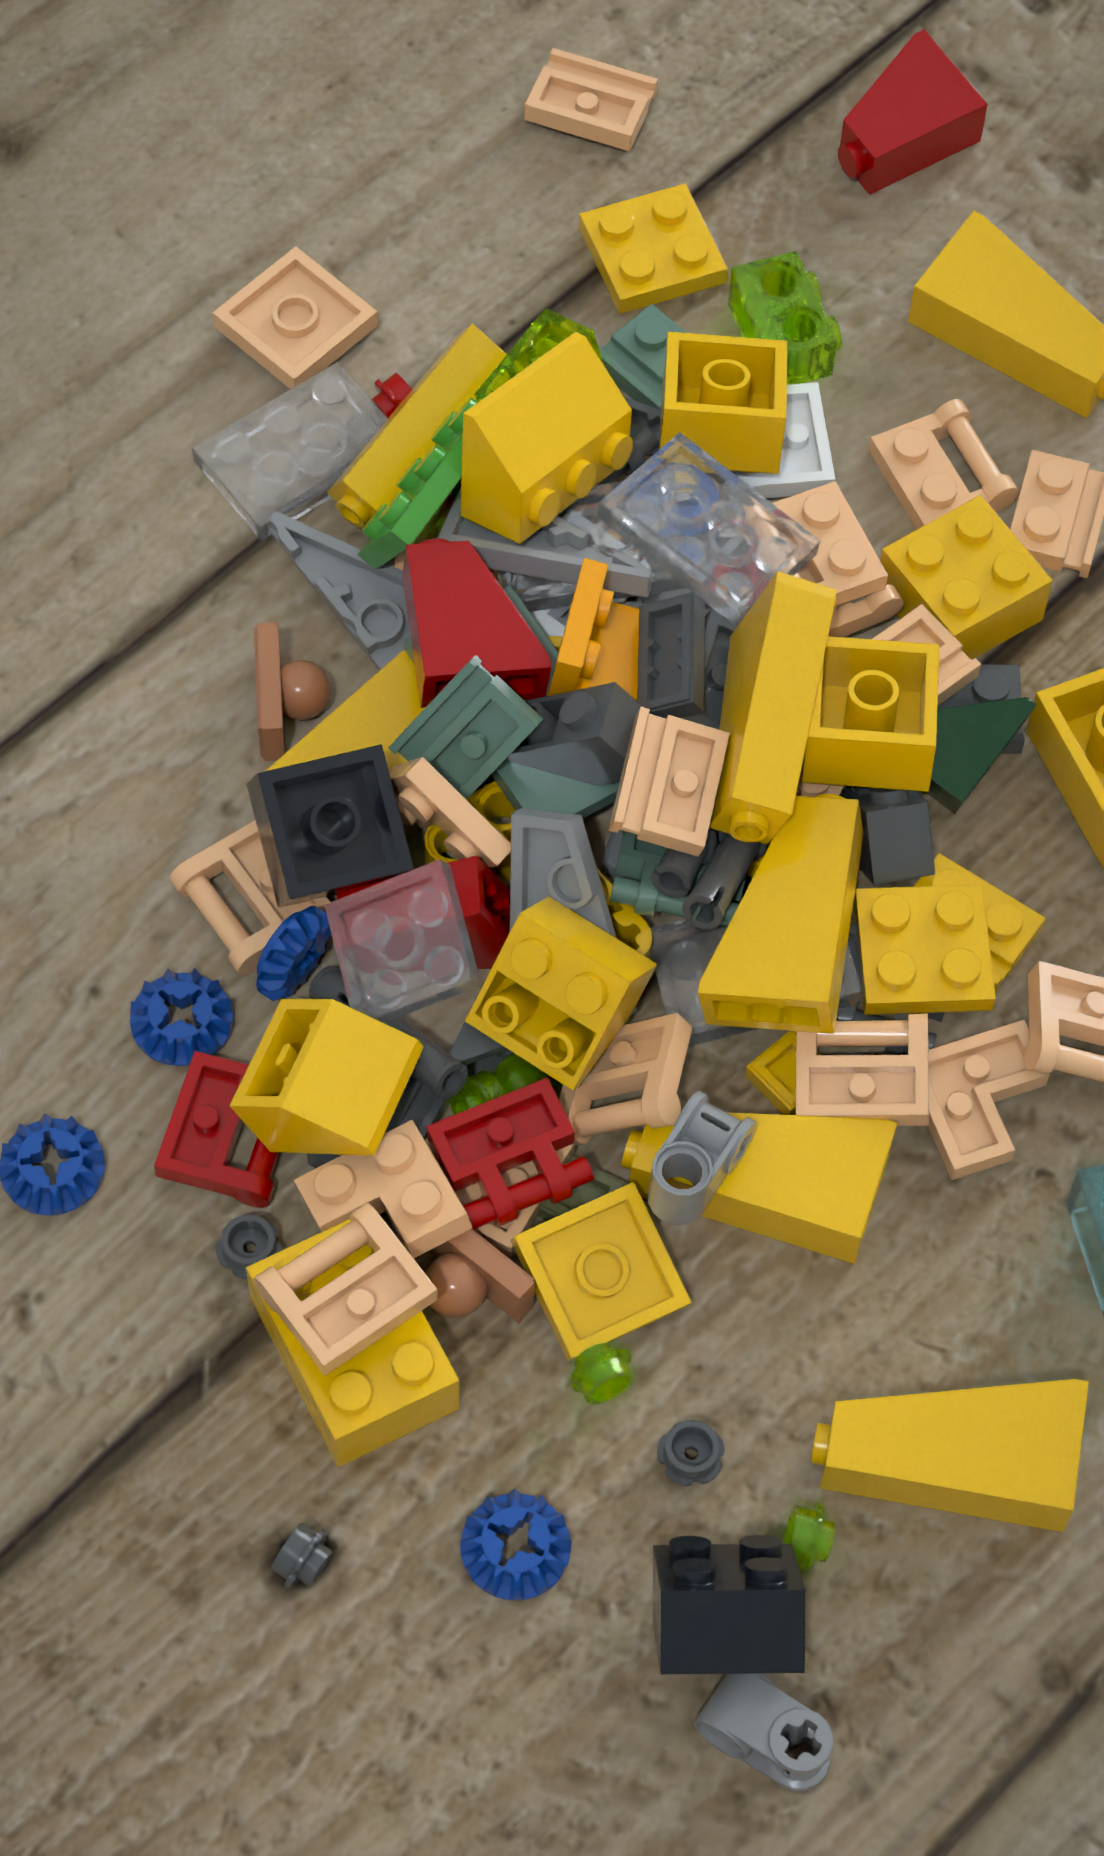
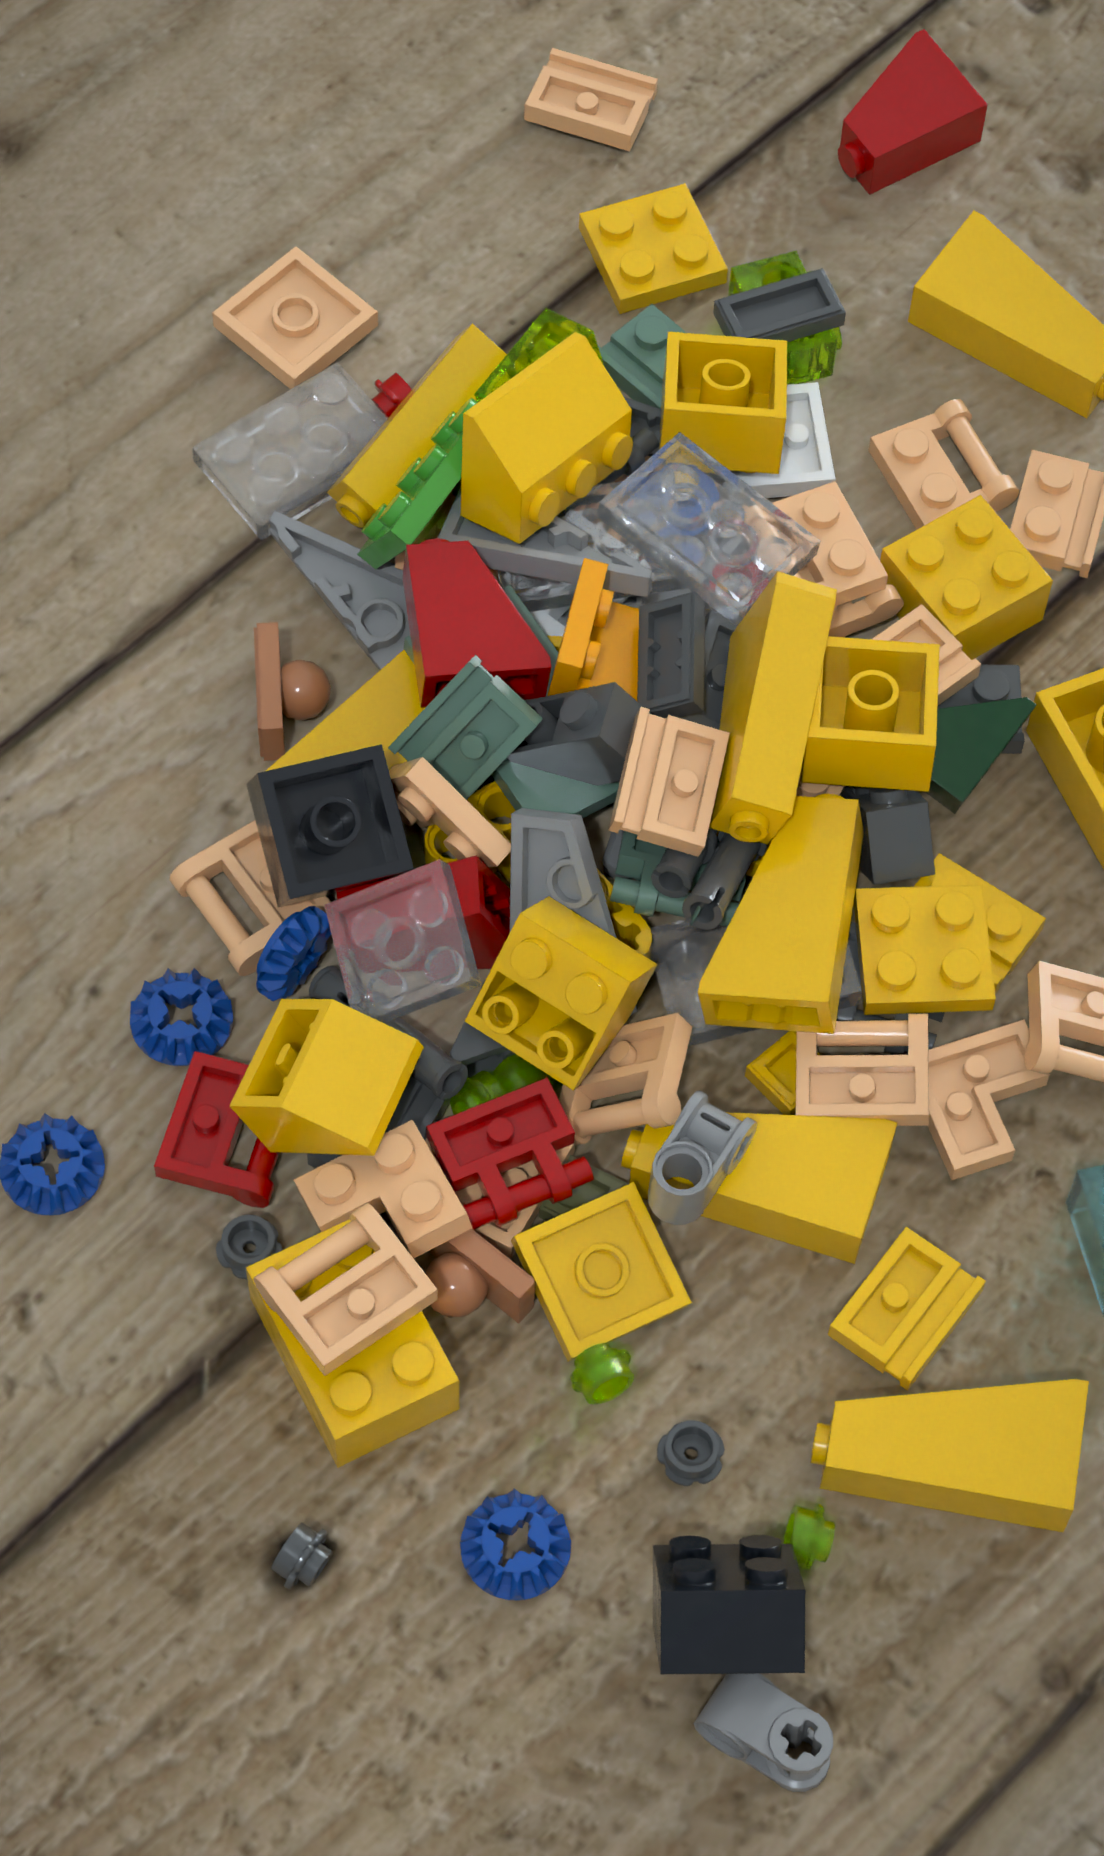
none -> dark grey tile [713,268,846,342]
none -> yellow plate [828,1227,986,1391]

